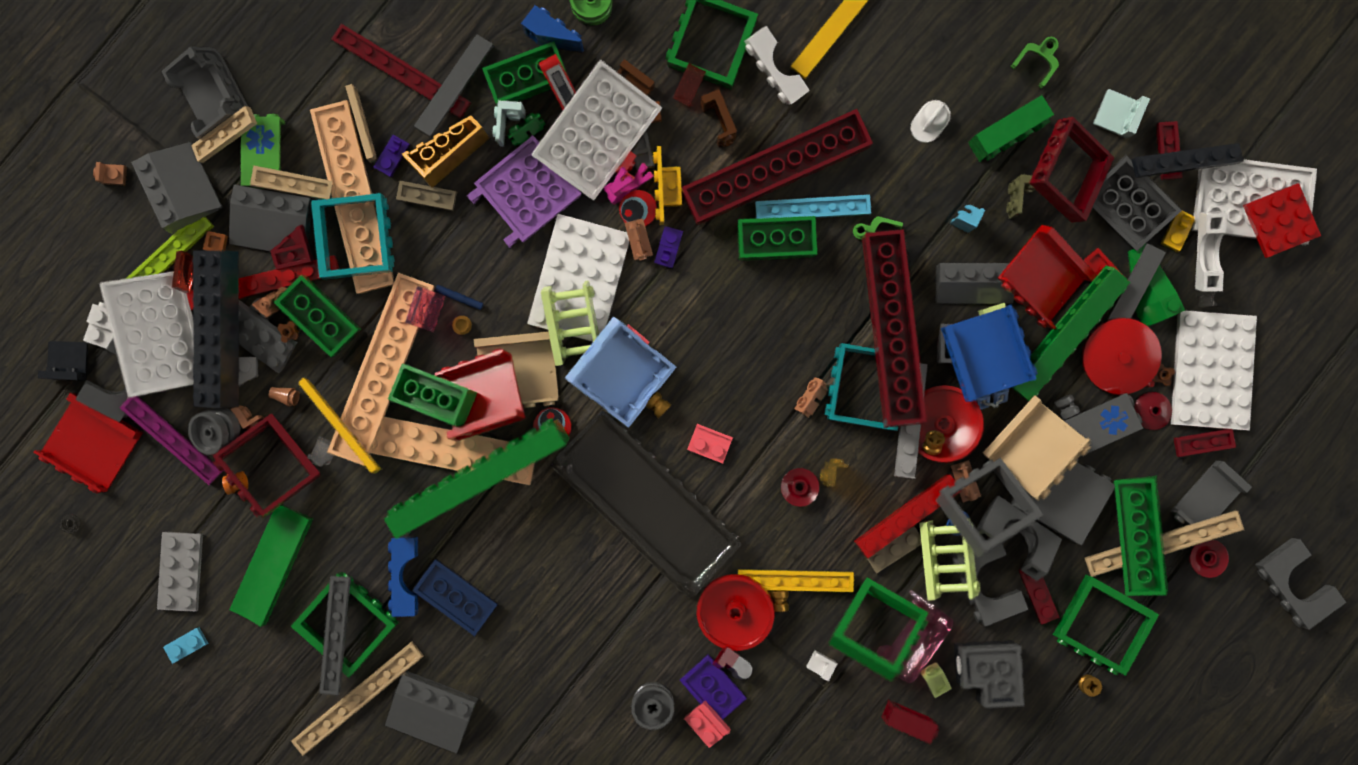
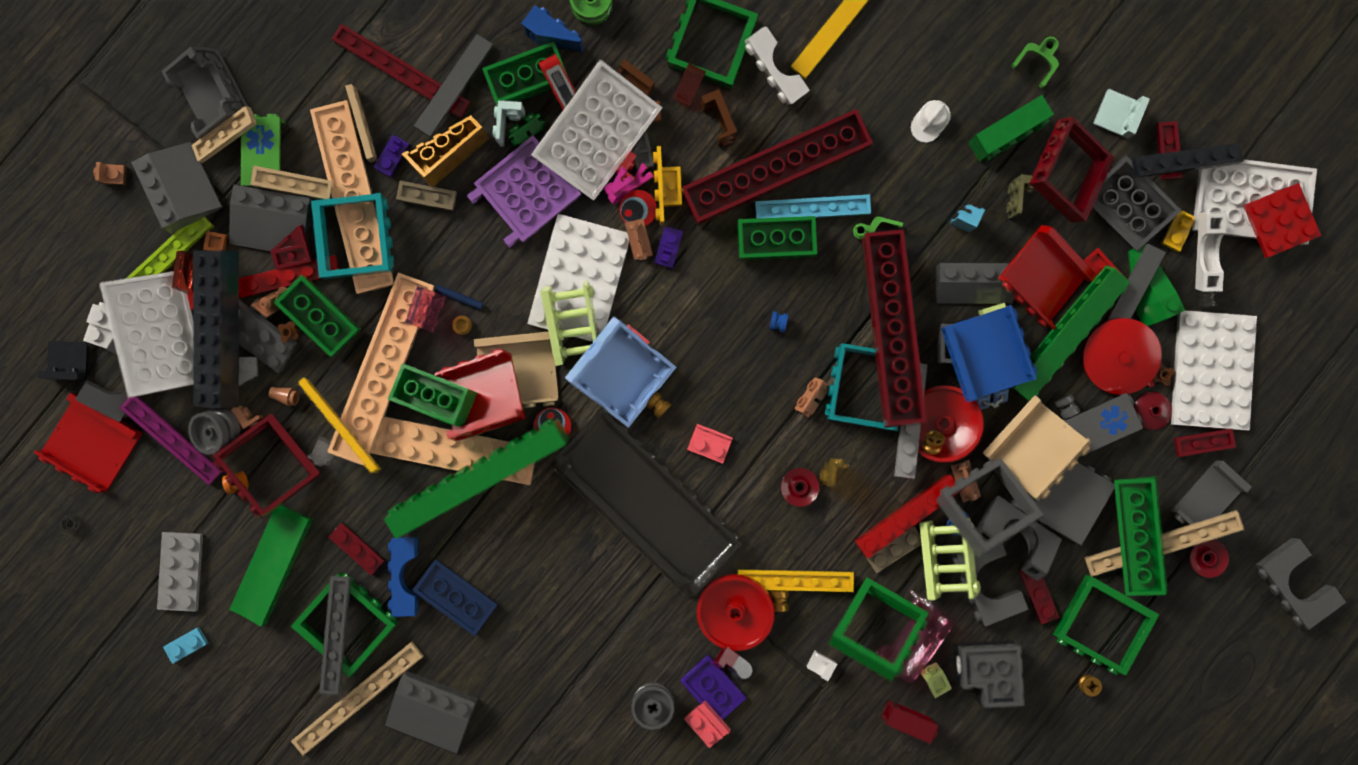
none -> dark red plate [329,522,386,575]
none -> blue wheel [769,311,788,333]

